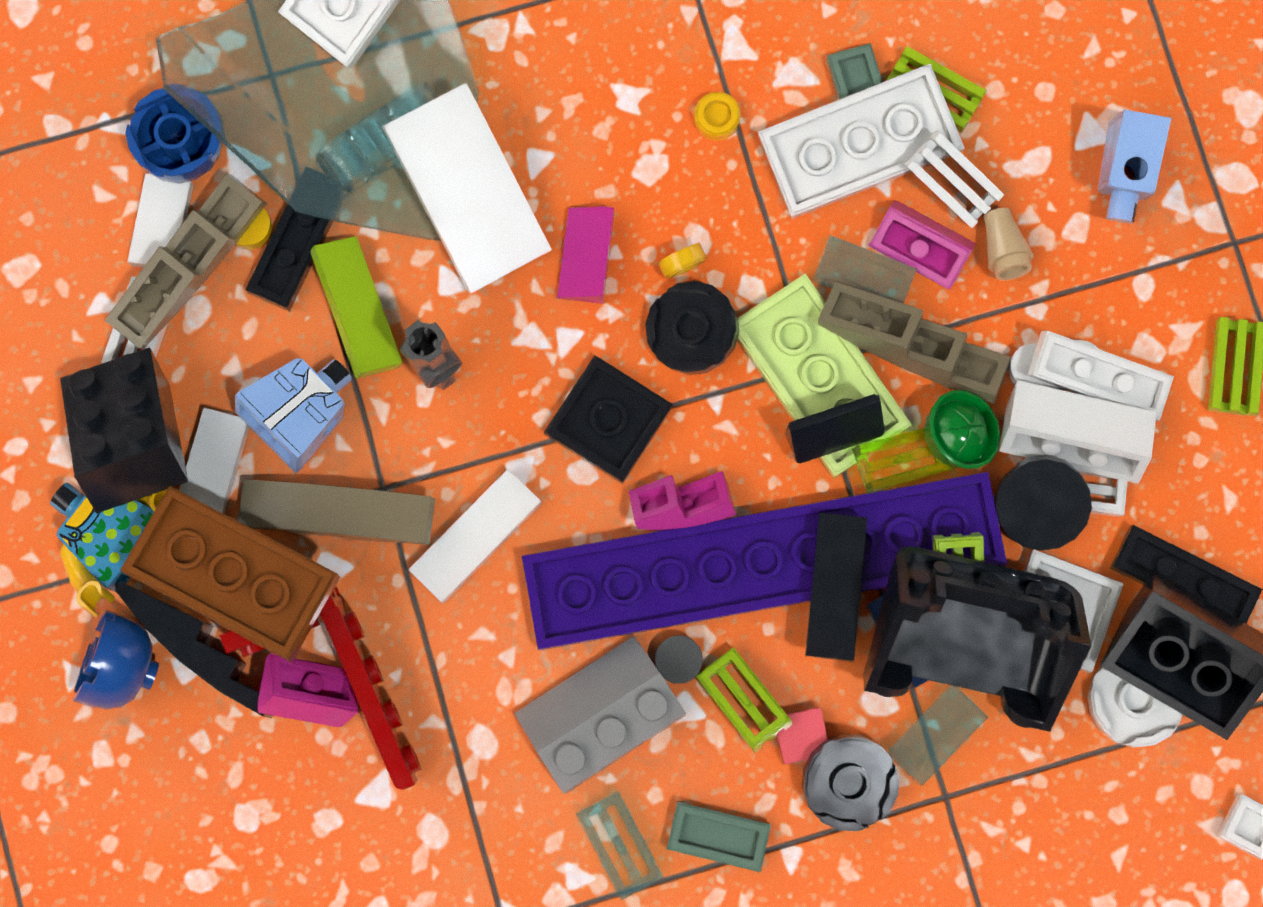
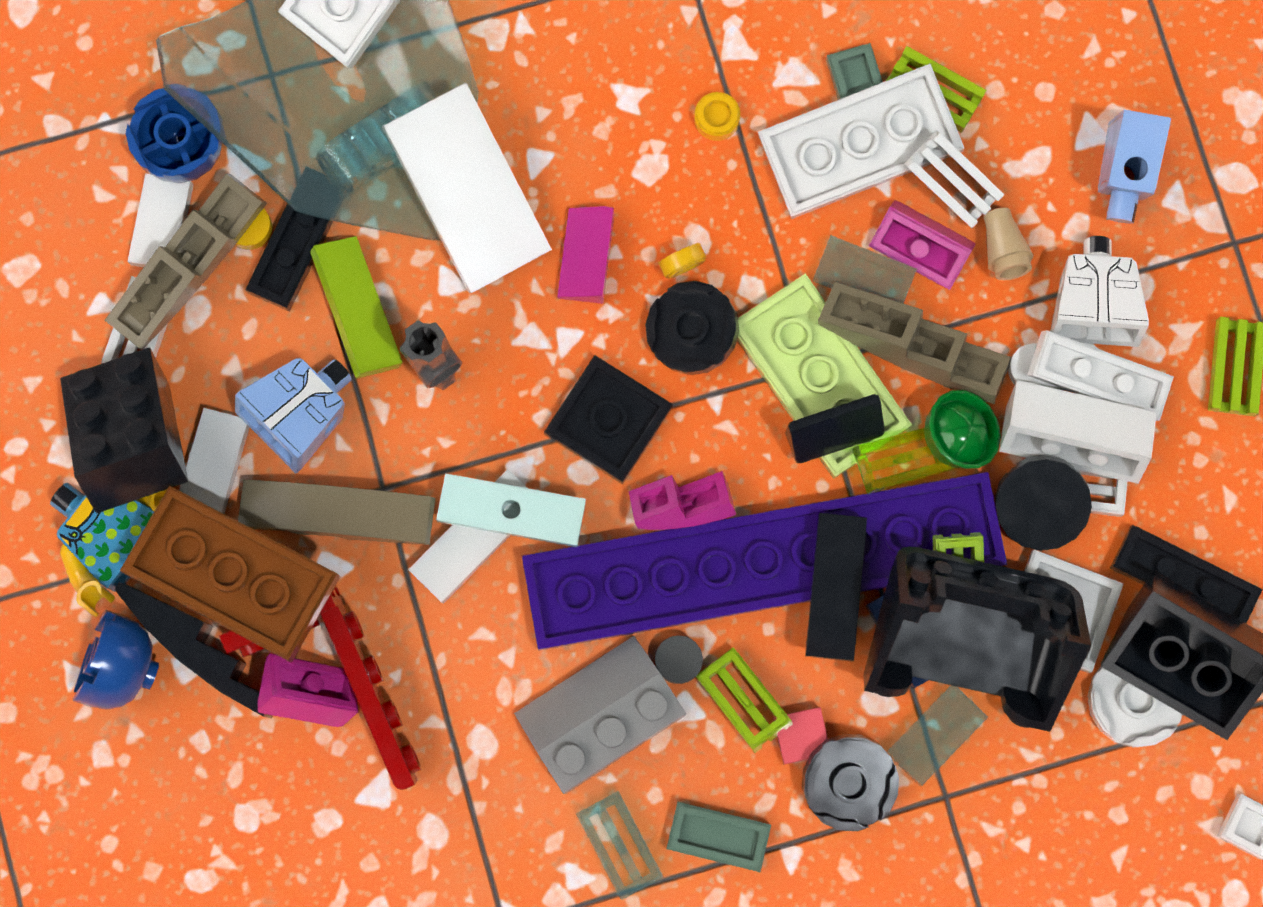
none -> light aqua tile [436,473,586,547]
none -> white torso [1050,236,1149,347]

